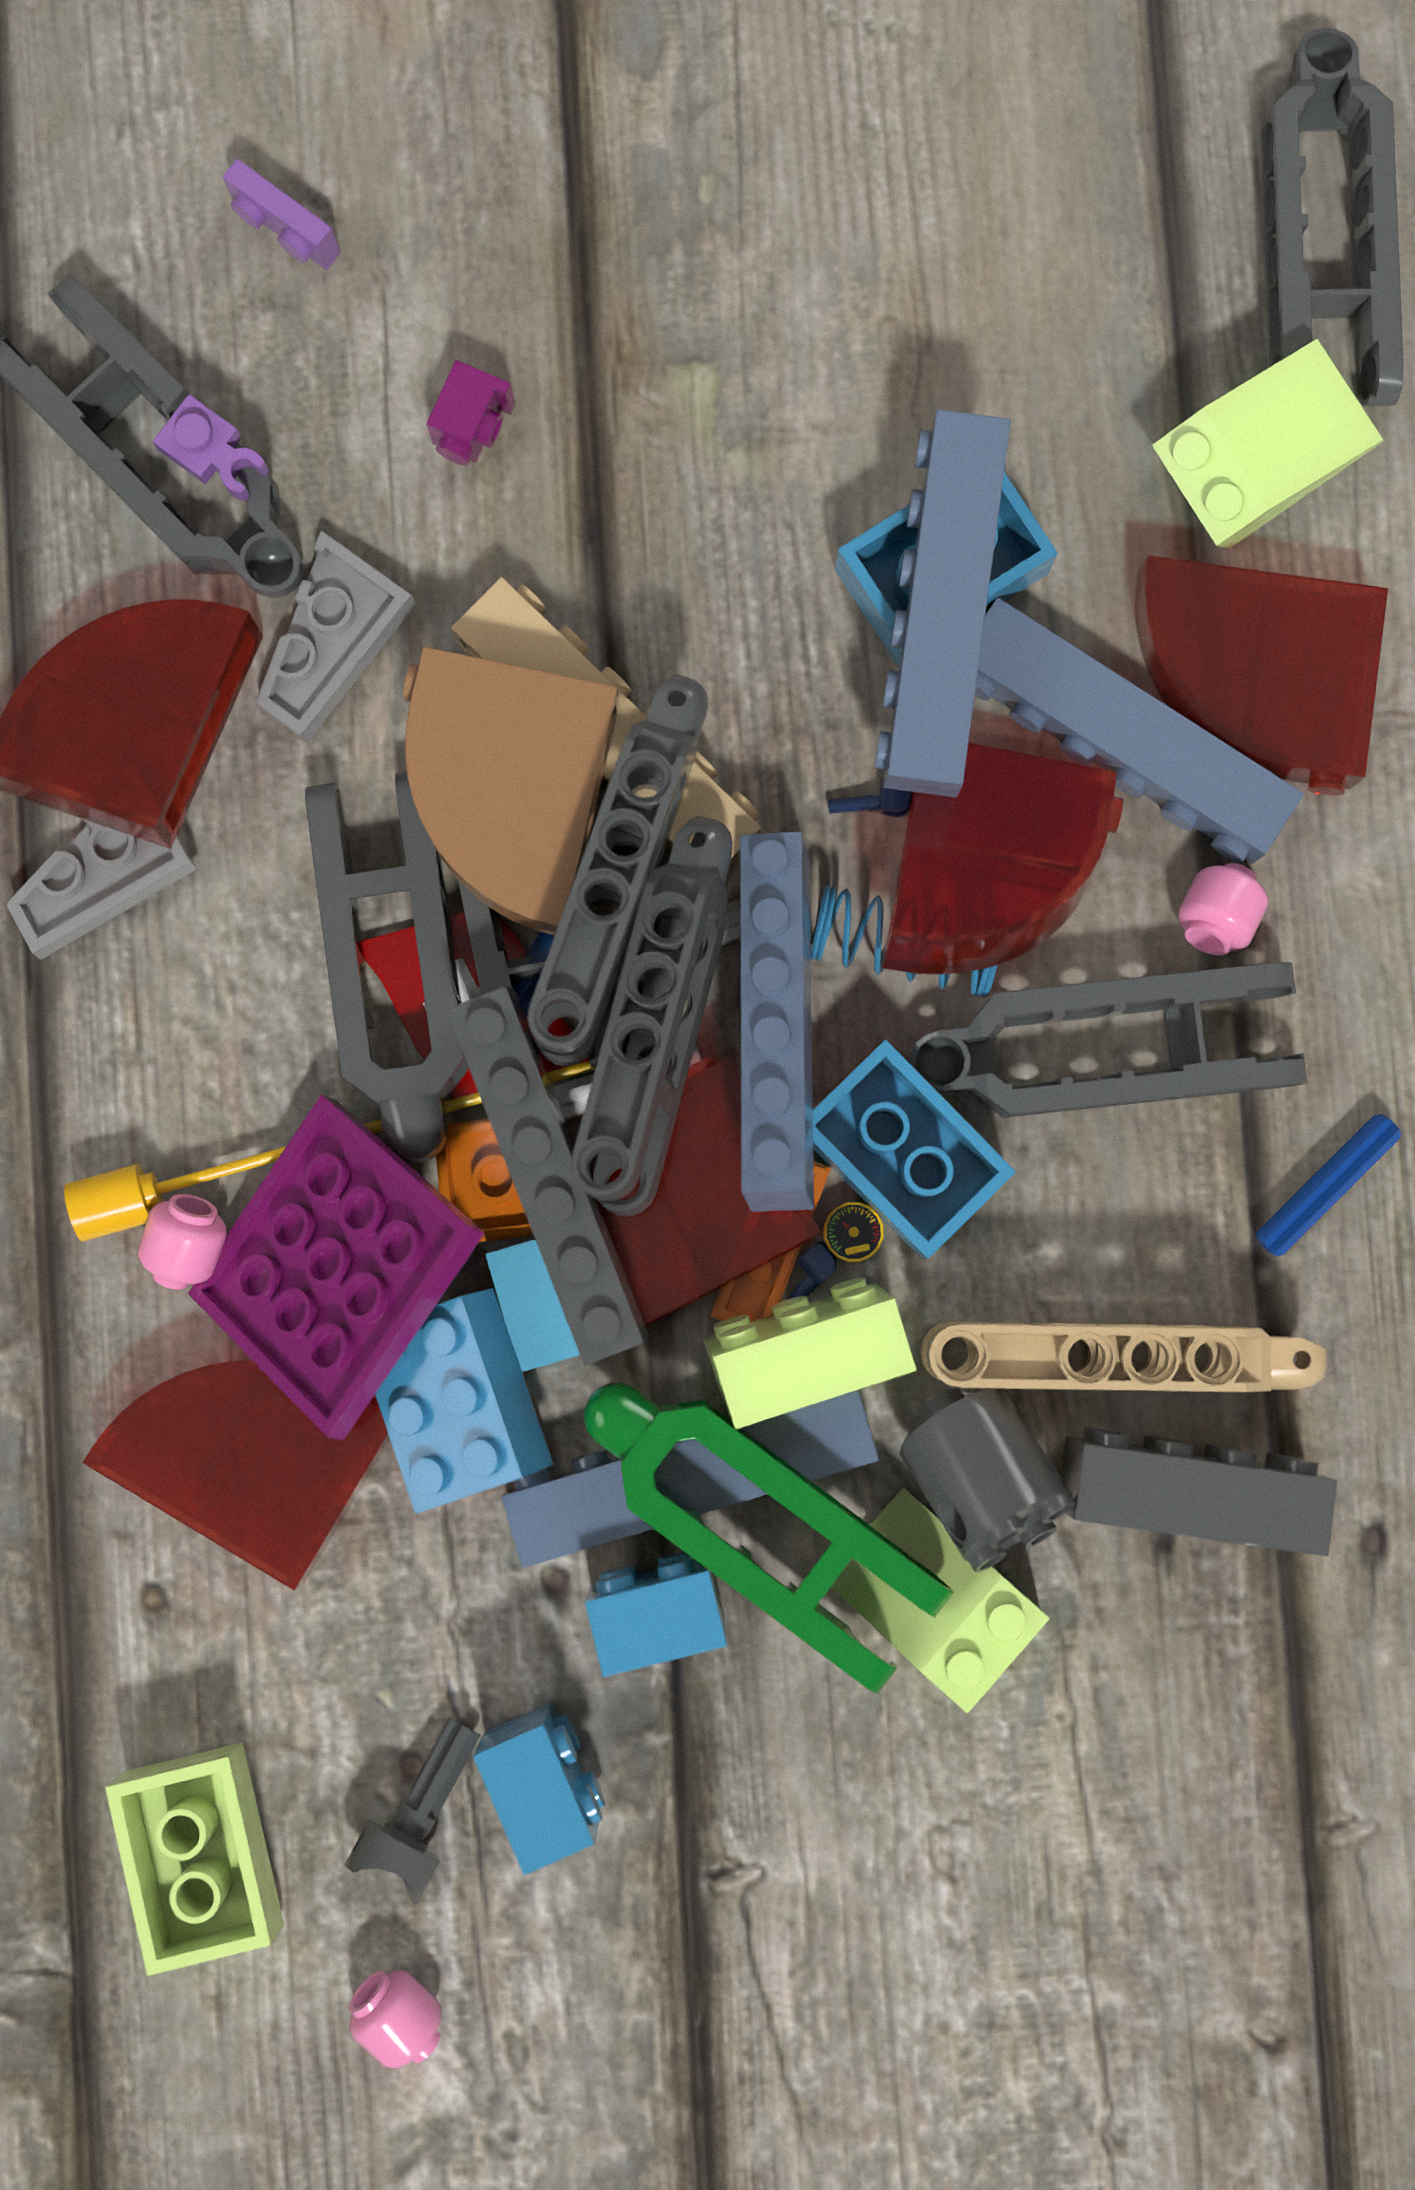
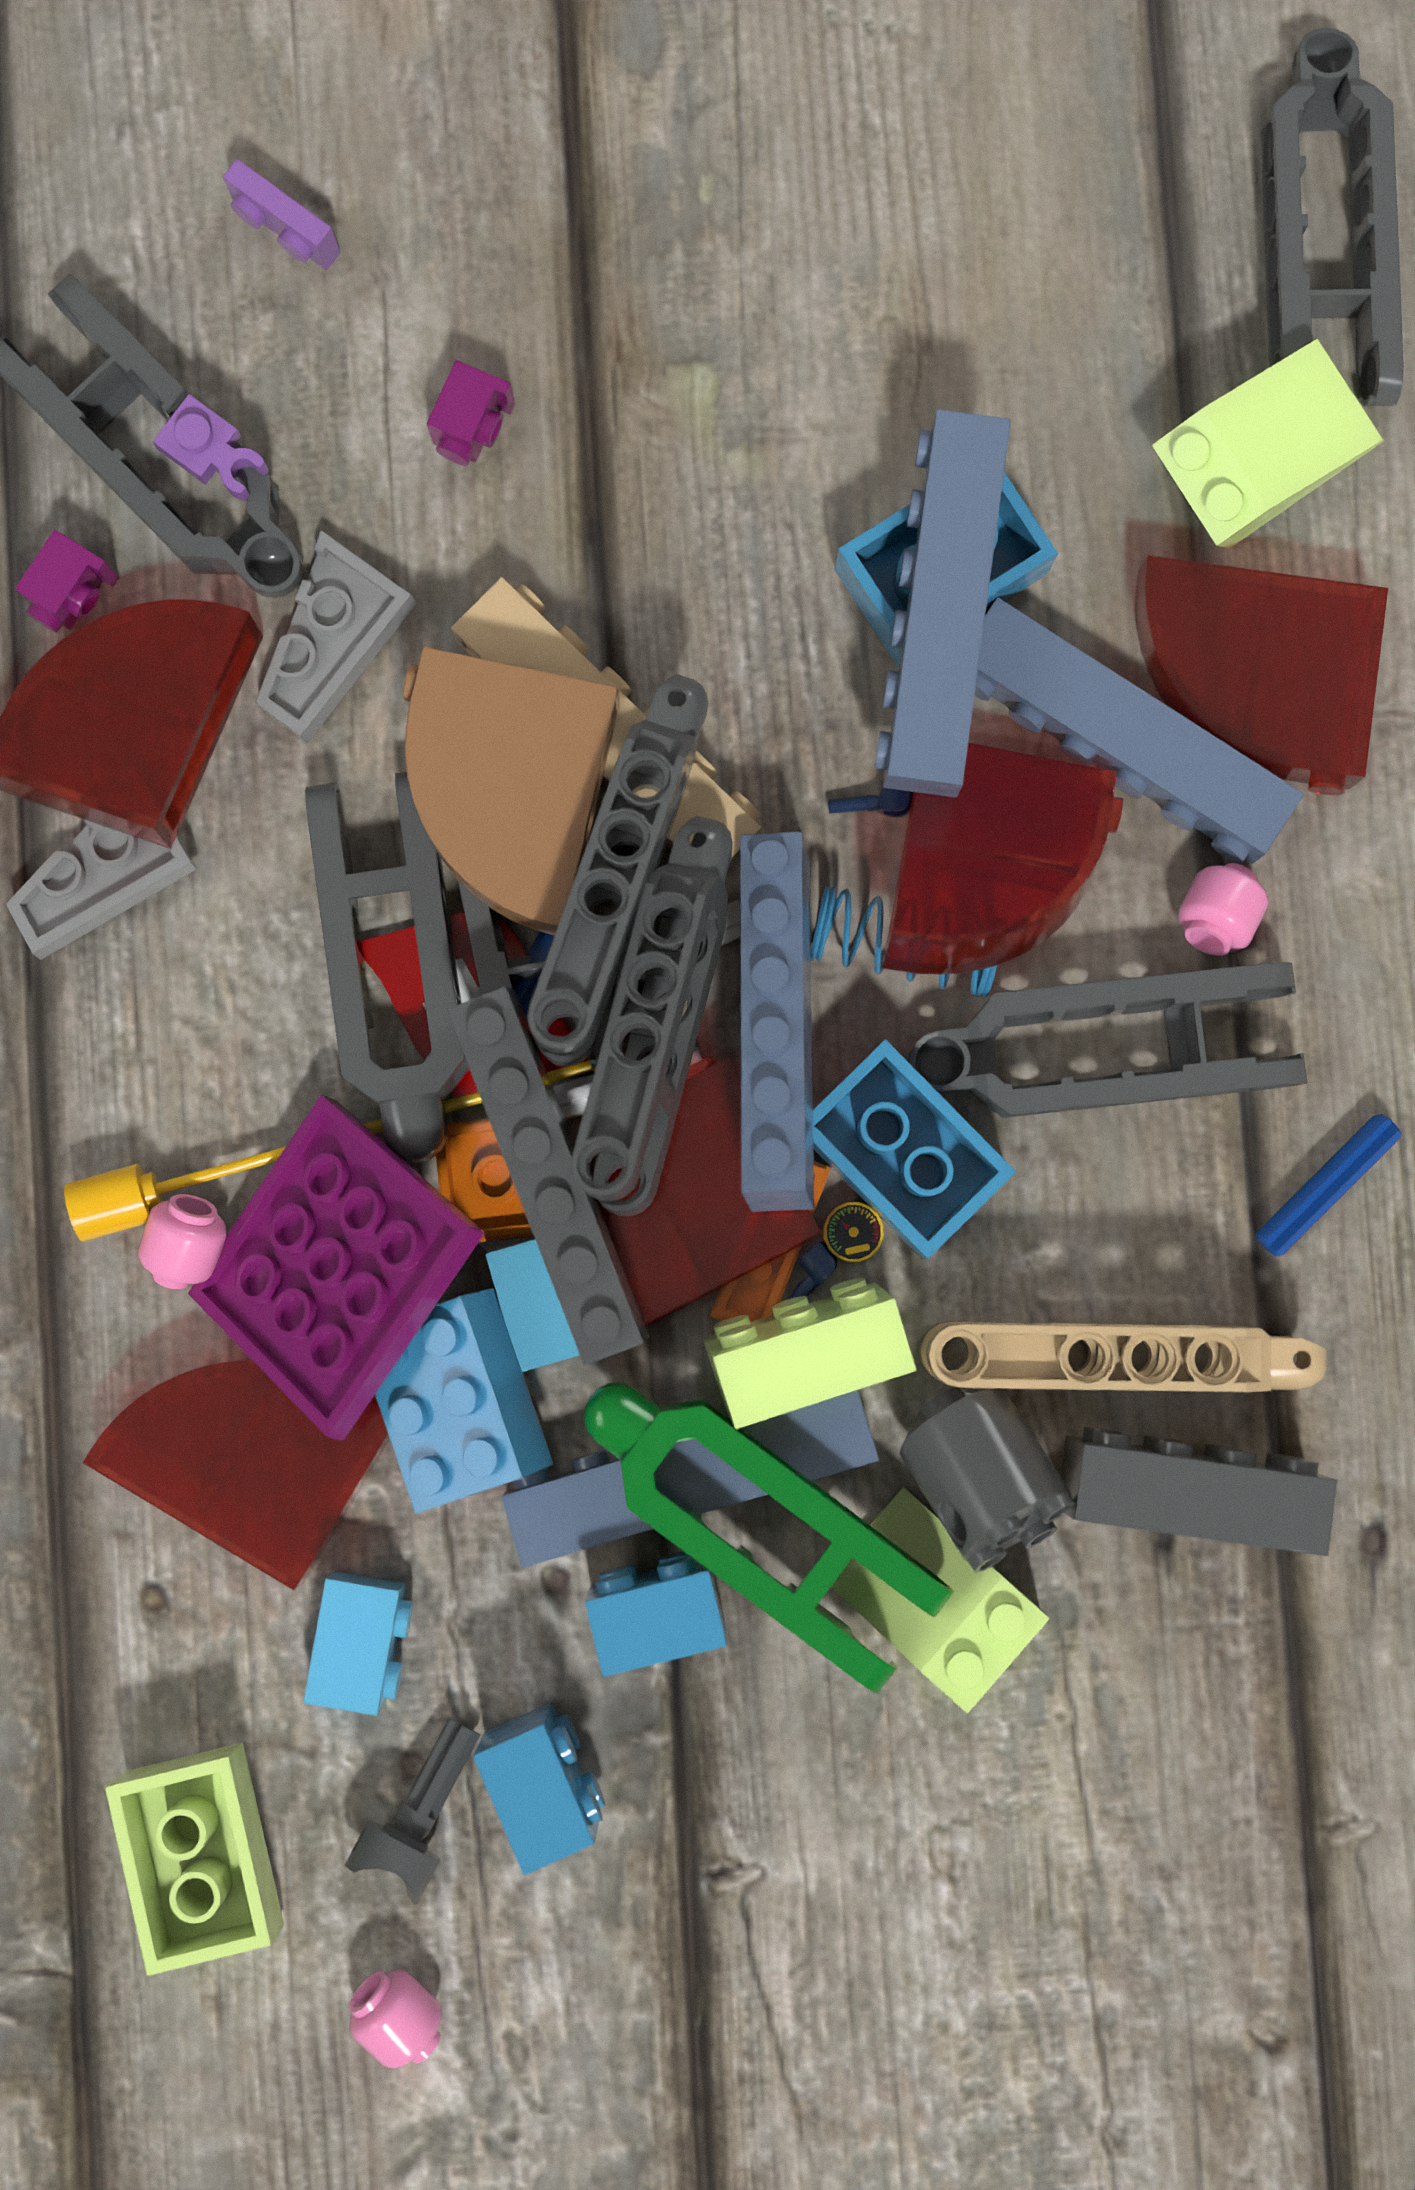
none -> magenta brick [15,529,119,633]
none -> medium azure brick [303,1571,414,1716]

